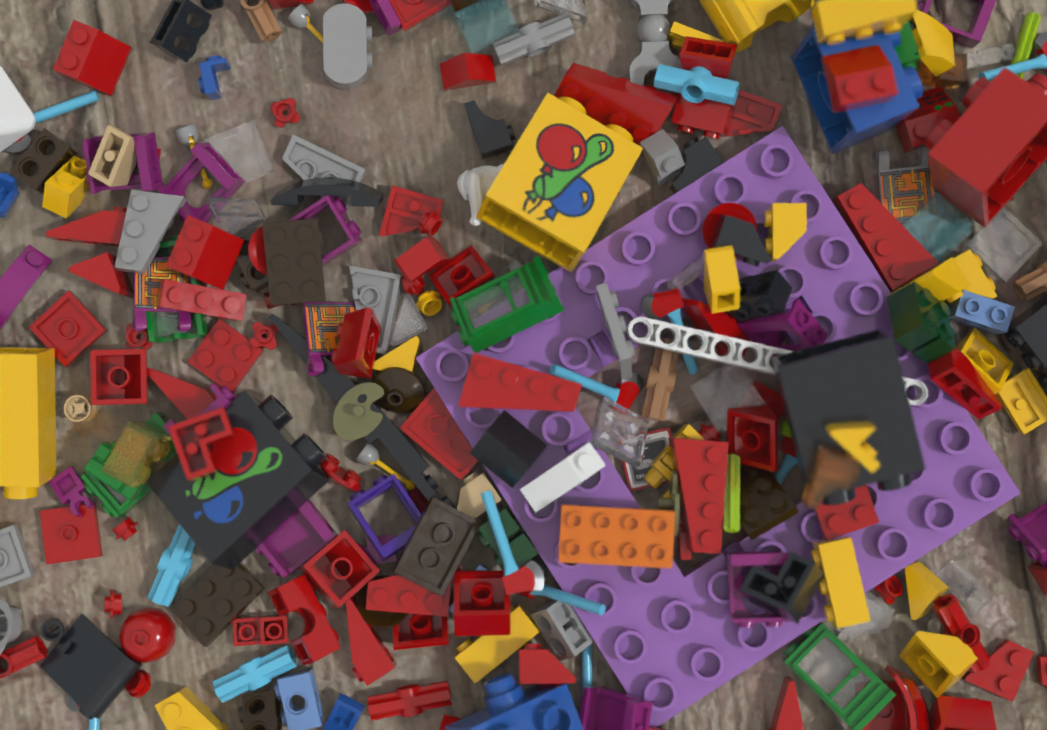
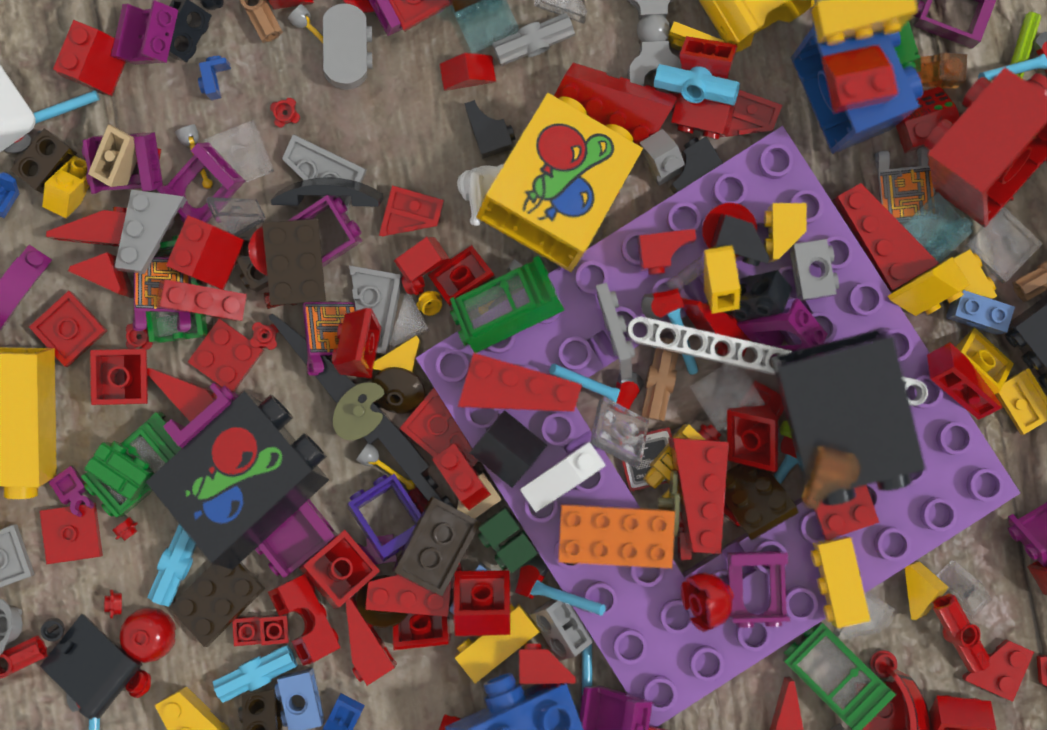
tan wheel [64,395,99,422] -> none
clear yellow brick [101,421,171,487] -> none
red brick [168,407,236,482] -> none
red dish [319,453,362,492] -> none
red piece [367,681,452,721] -> none
red plate [418,211,443,237] -> none
piece [480,490,545,595] -> none
lime axle [723,453,740,533] -> none
black brick [740,552,824,624] -> none
yellow slope [825,422,881,473] -> none
red plate [874,576,903,605] -> none
dark green piece [887,281,956,364] -> none
yellow slope [899,631,978,698] -> none
yellow slope [910,10,955,77] -> none
clear axle [961,44,1016,69] -> none
none -> magenta panel [111,0,178,65]
none -> red brick [432,443,491,510]
none -> red arch [637,229,696,275]
none -> red cylinder [681,573,734,632]
none -> light grey brick [789,239,839,301]
none -> red plate [869,650,898,678]

